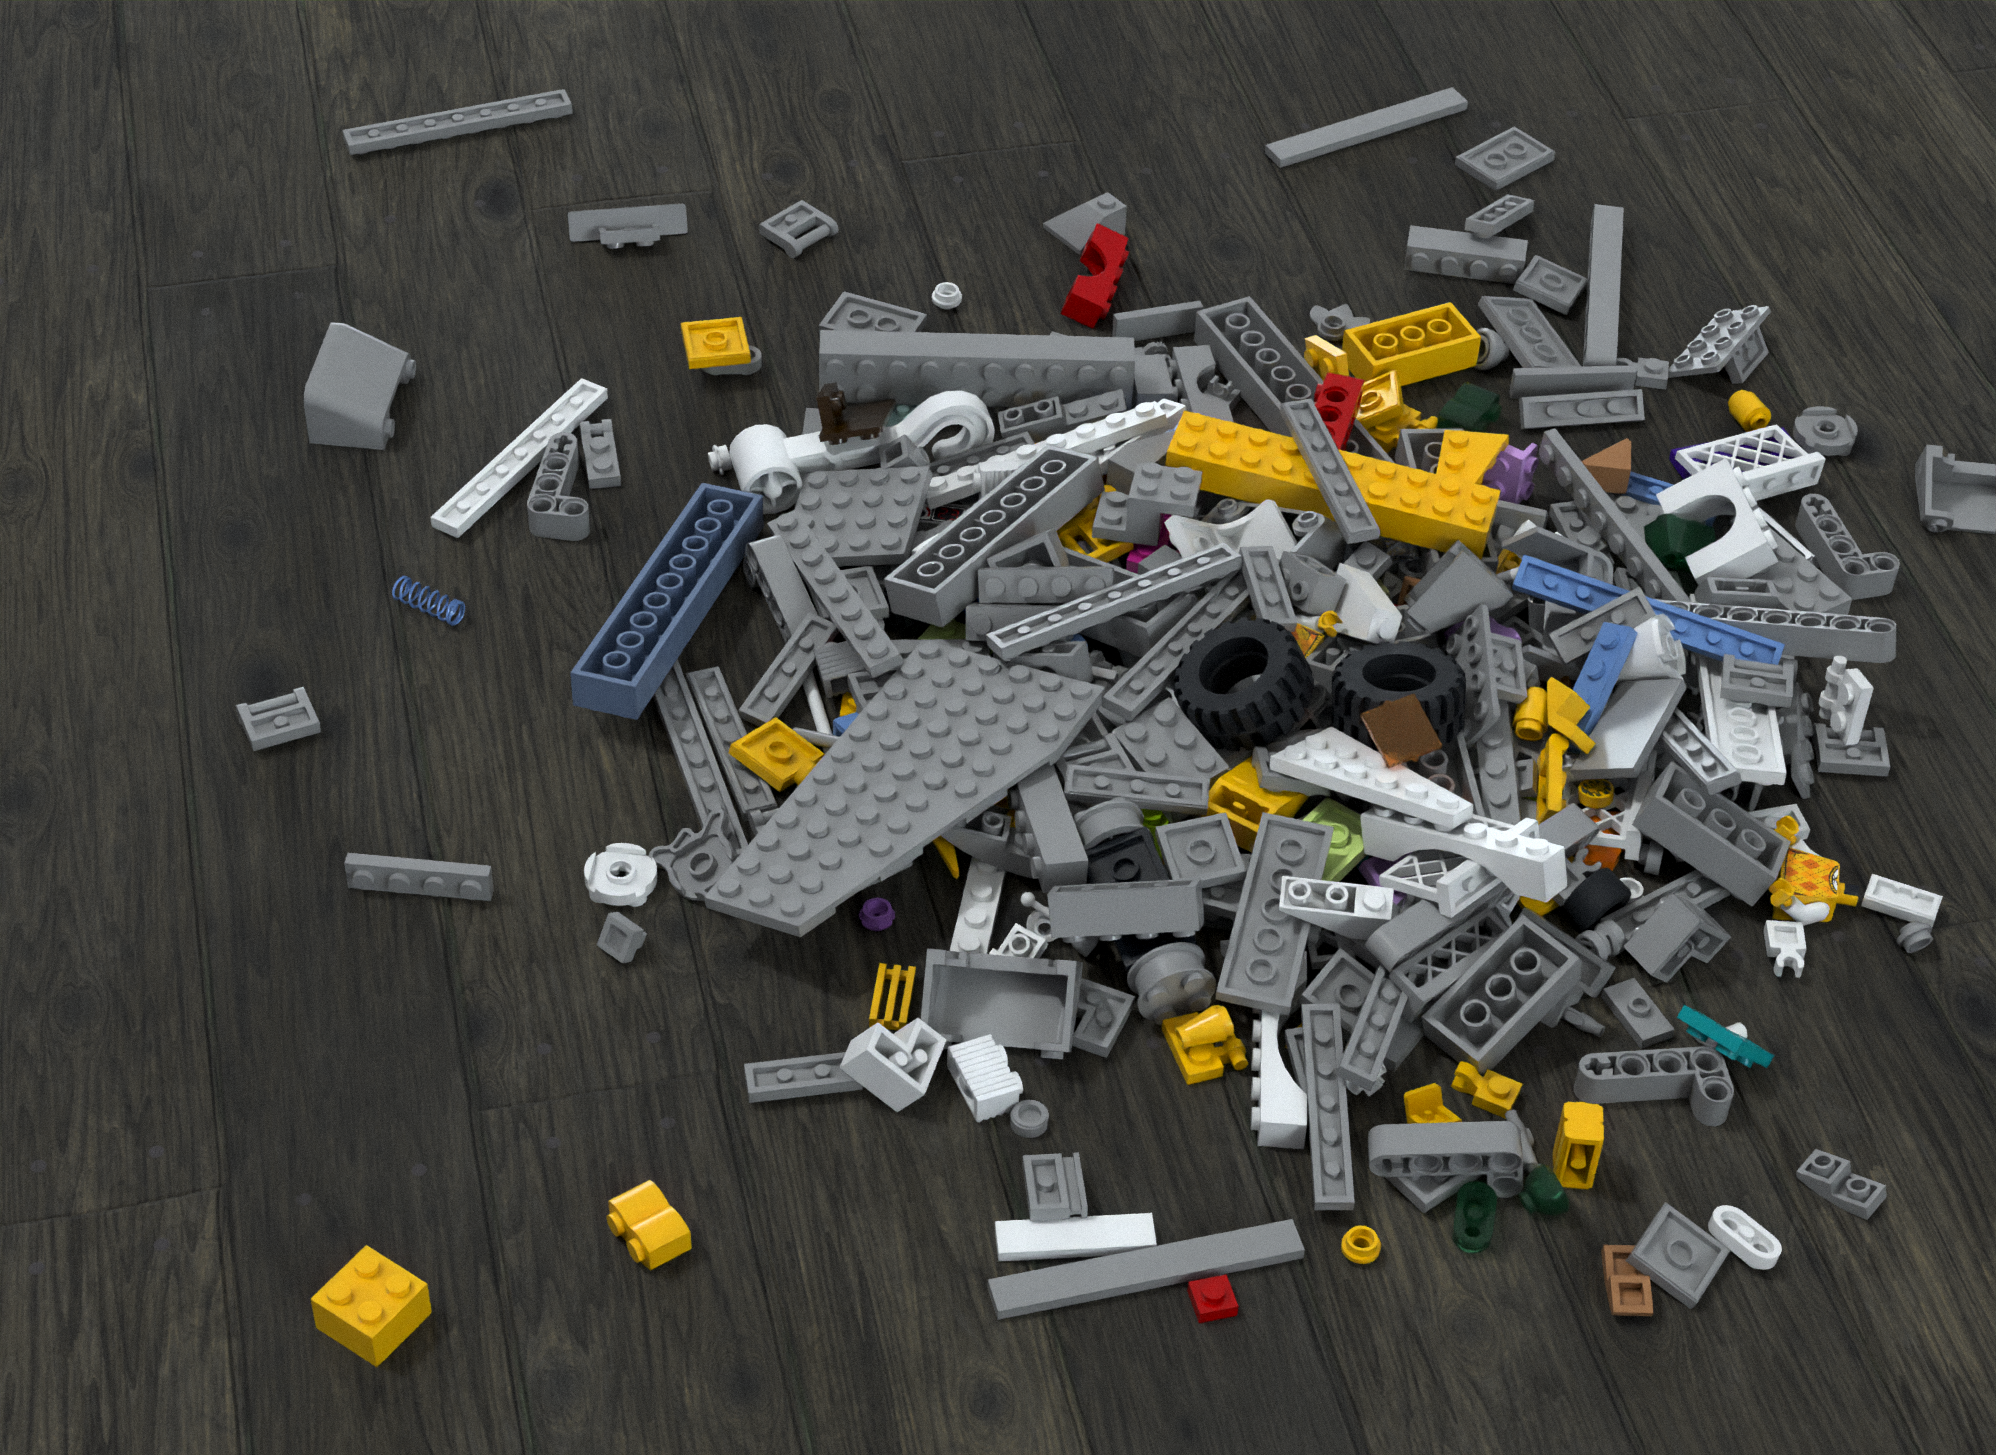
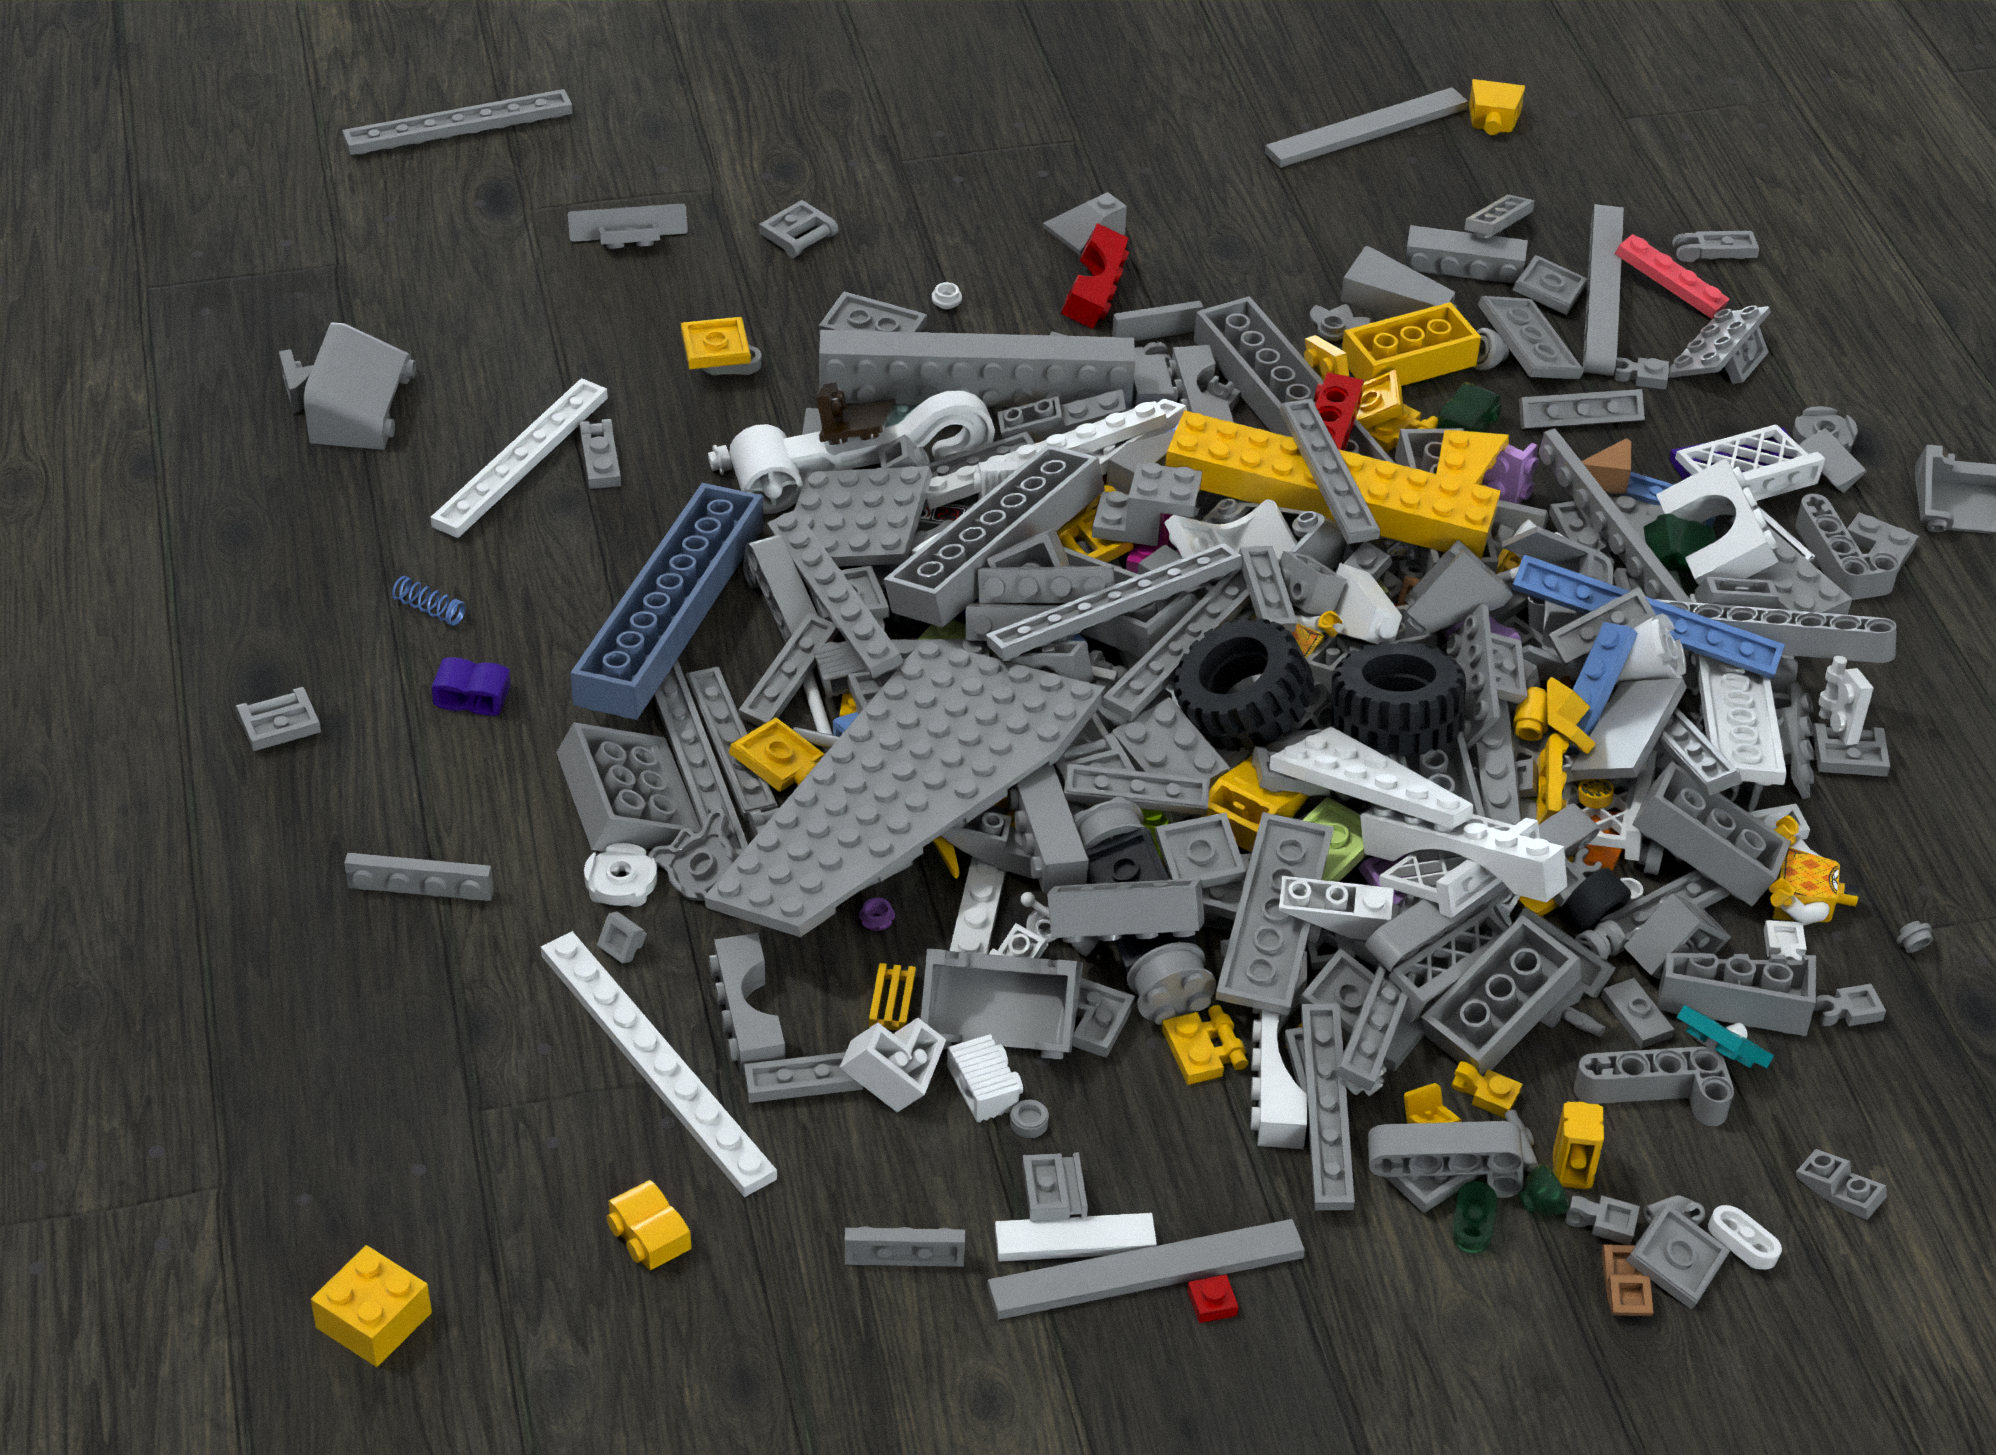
light grey beam [527,432,590,541] -> none
yellow cone [1175,1005,1234,1049] -> none
yellow plate [1341,1225,1381,1264] -> none
clear orange piece [1360,694,1442,769] -> none
light grey tile [1455,126,1555,191] -> none
light grey tile [1509,365,1637,399] -> none
light grey plate [1720,654,1794,708] -> none
yellow brick [1728,390,1771,432] -> none
white plate [1861,874,1943,928] -> none
none -> light grey slope [279,349,314,414]
none -> dark purple brick [432,657,510,716]
none -> white plate [541,931,777,1197]
none -> light grey slope [556,722,702,852]
none -> light grey arch [709,933,785,1076]
none -> light grey plate [845,1226,965,1267]
none -> light grey slope [1341,246,1457,317]
none -> yellow torso [1469,79,1525,135]
none -> light grey plate [1565,1195,1640,1245]
none -> coral plate [1615,234,1730,319]
none -> light grey arm [1643,1195,1706,1225]
none -> light grey wedge [1657,953,1816,1036]
none -> light grey hinge [1672,231,1760,262]
none -> light grey slope [1799,428,1867,493]
none -> light grey plate [1814,984,1886,1026]
none -> light grey plate [1847,512,1919,572]

